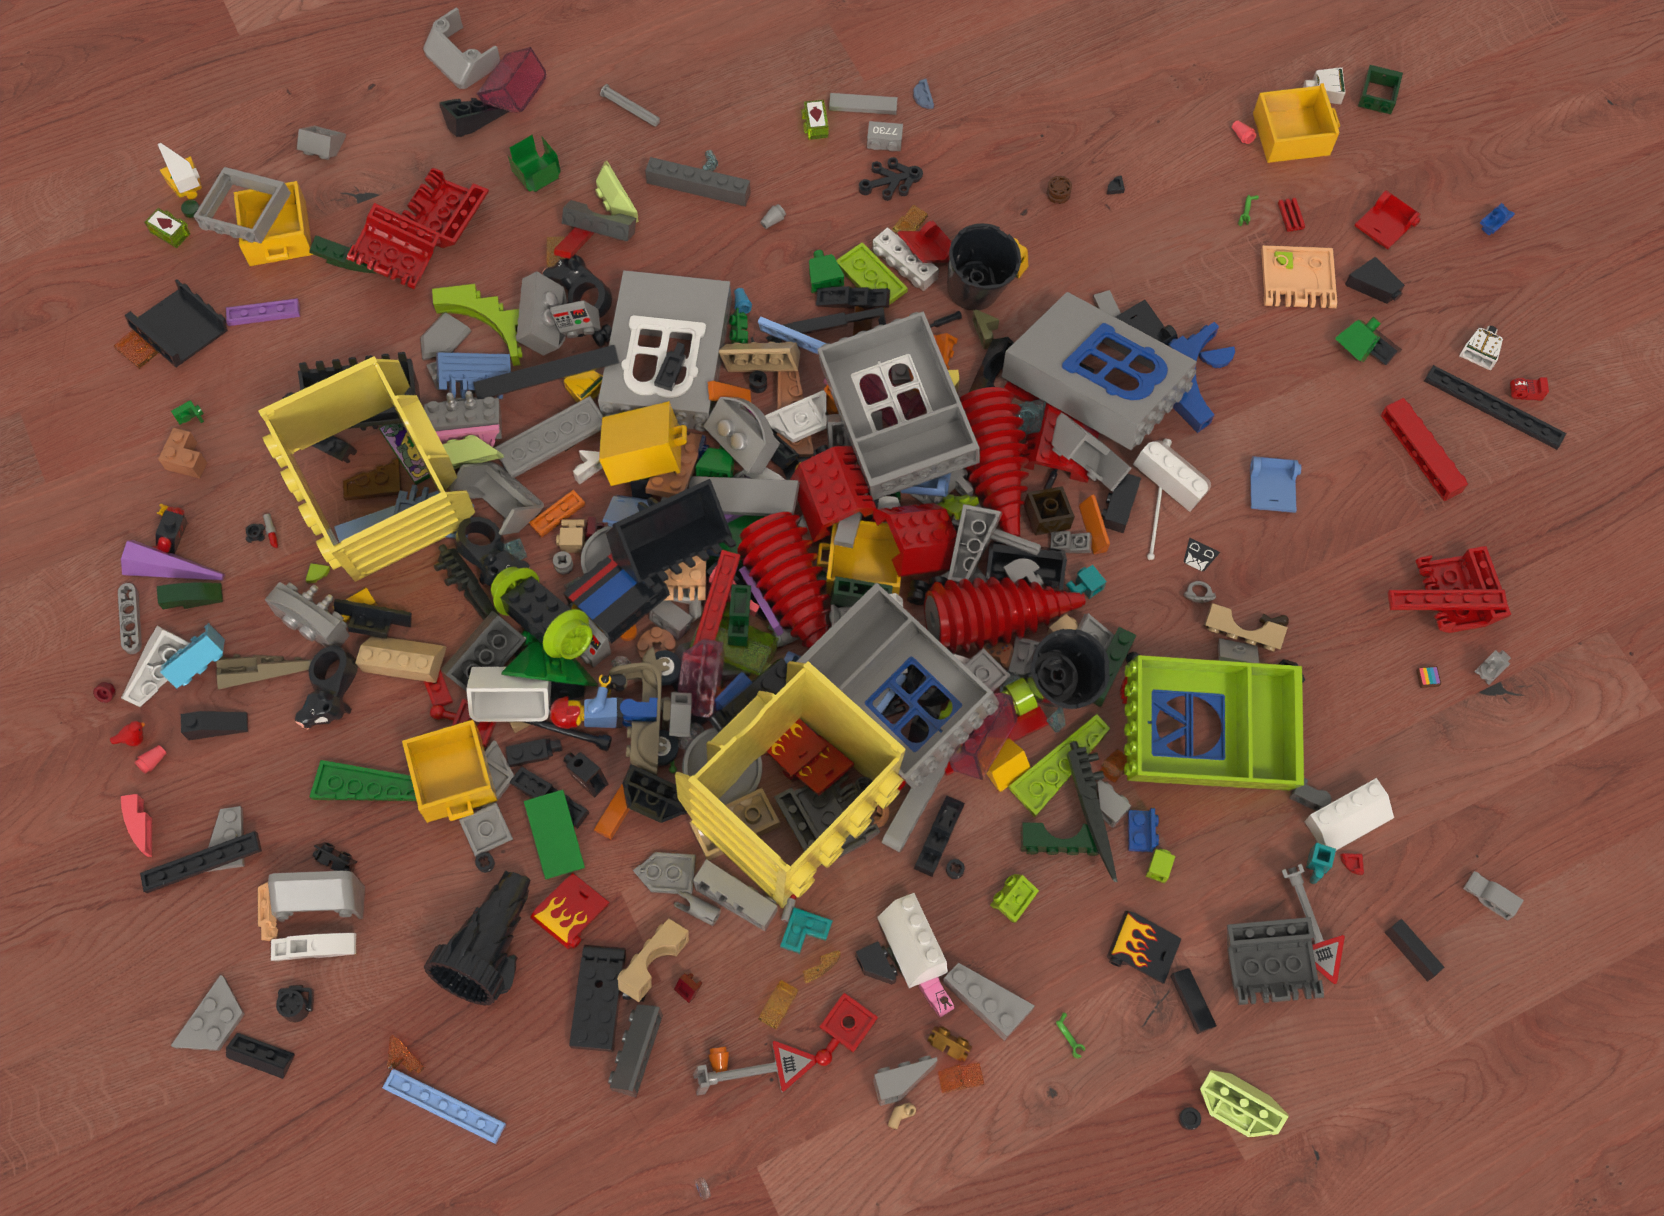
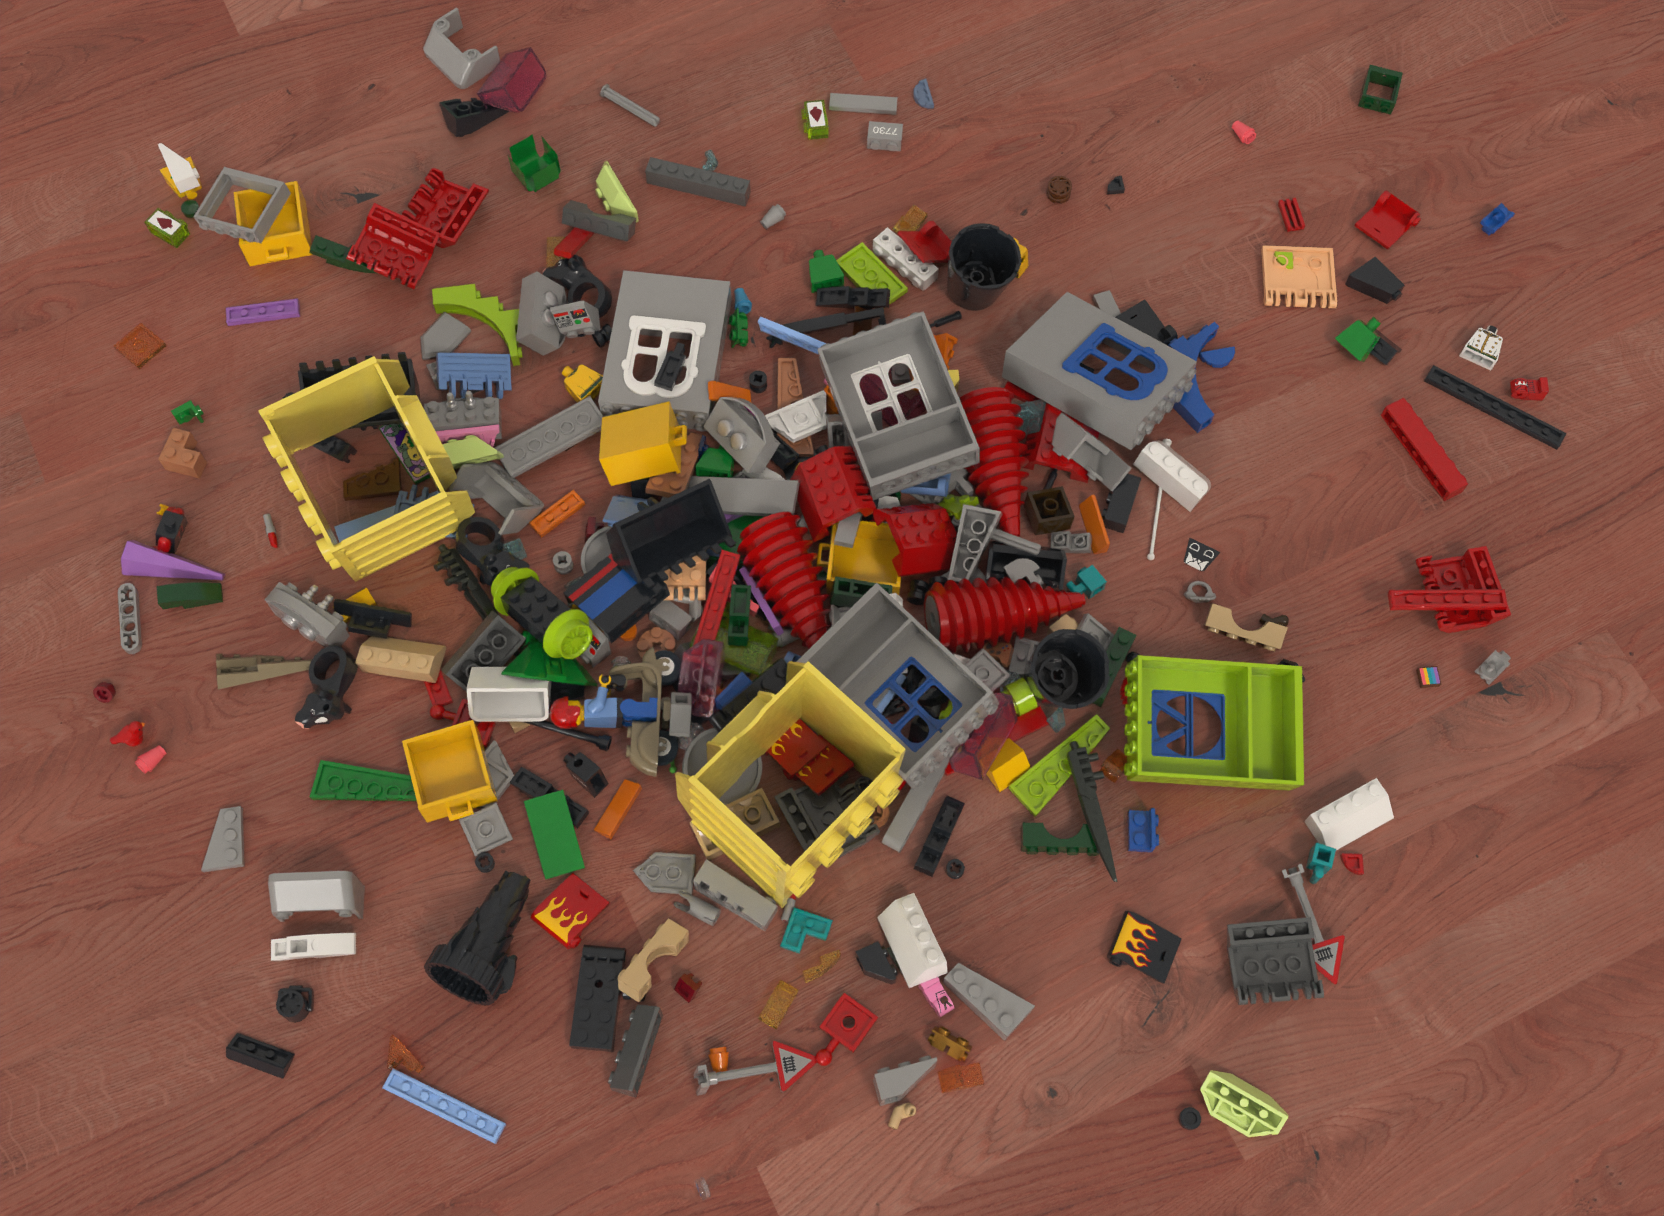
white wedge [121,626,190,707] -> none
coral slope [121,794,152,857] -> none
black panel [125,280,228,367] -> none
black tile [140,831,262,893] -> none
medium azure wedge [160,623,225,689] -> none
light grey wing [171,975,245,1051] -> none
black slope [181,711,248,740] -> none
black plate [245,524,265,543] -> none
light nougat hinge [258,882,278,941] -> none
light grey slope [297,126,346,160] -> none
lime tile [305,563,330,583] -> none
black hinge [312,842,358,872] -> none
black tile [473,345,620,399] -> none
black hinge [506,738,563,767] -> none
tan brick [556,519,585,553] -> none
white slope [573,450,603,485] -> none
black wedge [622,764,687,823] -> none
tan slope [719,342,800,372] -> none
black plant [859,157,923,201] -> none
black arch [968,337,1014,393] -> none
olive slope [972,310,999,349] -> none
lime bracket [990,874,1039,923] -> none
bright green piece [1056,1012,1085,1059] -> none
light grey slope [1096,779,1131,828] -> none
lime brick [1145,849,1175,884] -> none
black slope [1170,968,1217,1034] -> none
light grey plate [1218,638,1259,663] -> none
bright green piece [1238,195,1259,226] -> none
medium blue door [1250,456,1301,513] -> none
yellow container [1253,83,1340,163] -> none
dark grey leg [1289,778,1332,811] -> none
white torso [1303,68,1345,104] -> none
black panel [1384,918,1445,982] -> none
light grey piece [1463,871,1524,921] -> none

